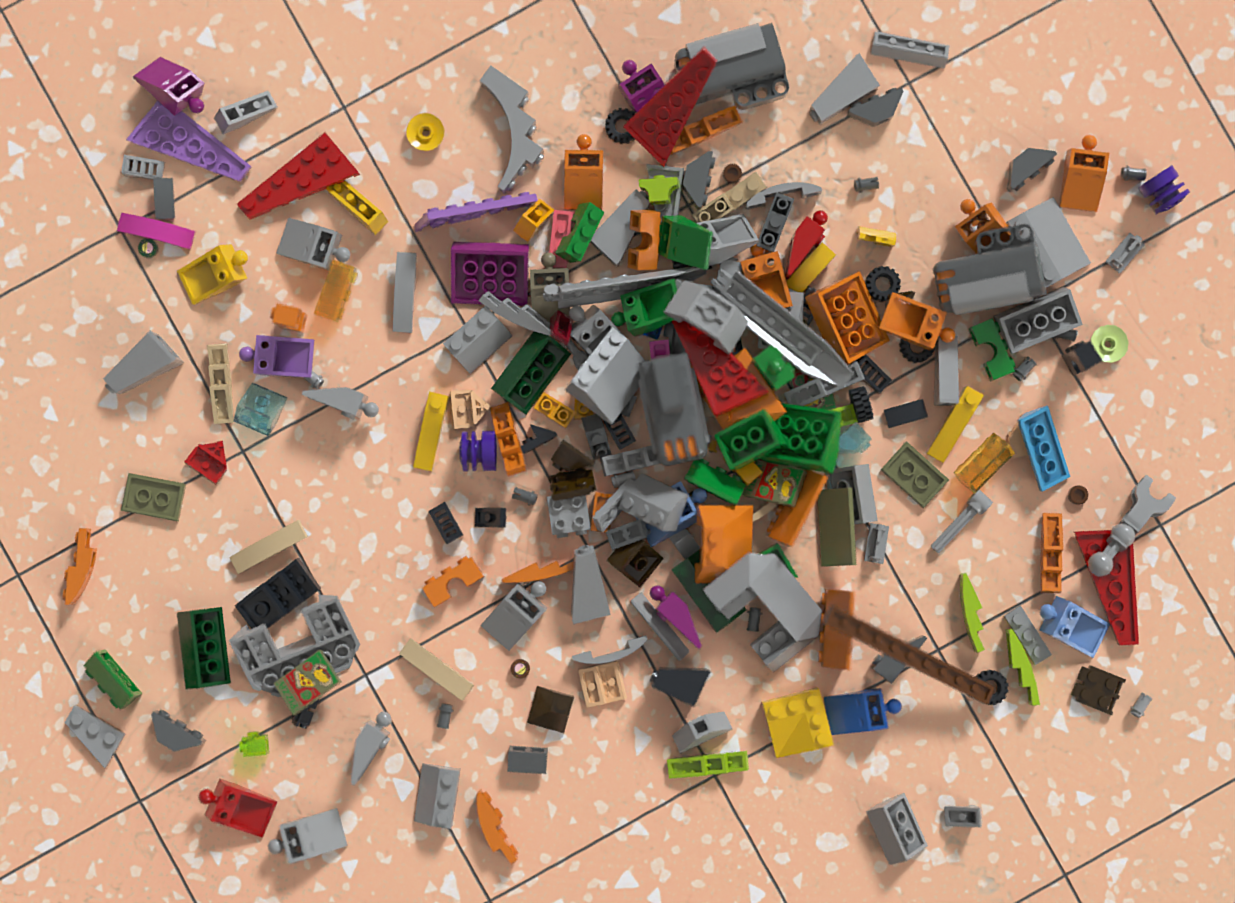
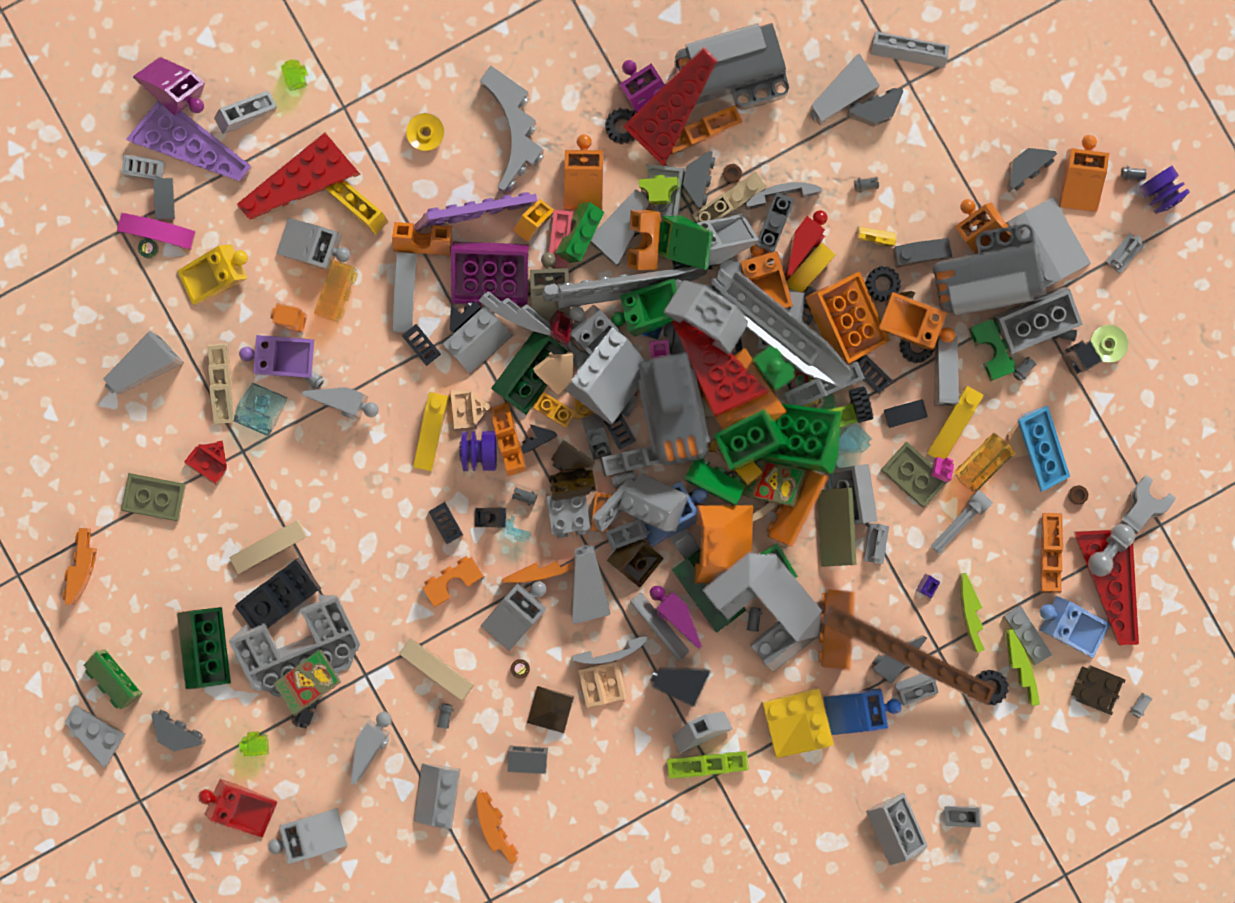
none -> clear neon green brick [281,59,308,91]
none -> orange arch [392,222,452,256]
none -> black slope [401,324,441,366]
none -> black slope [450,301,483,333]
none -> clear light blue bracket [504,515,532,542]
none -> light nougat slope [533,352,573,395]
none -> dark grey slope [892,238,952,268]
none -> light grey slope [895,673,939,706]
none -> dark purple slope [916,574,940,599]
none -> dark pink tile [931,457,954,483]

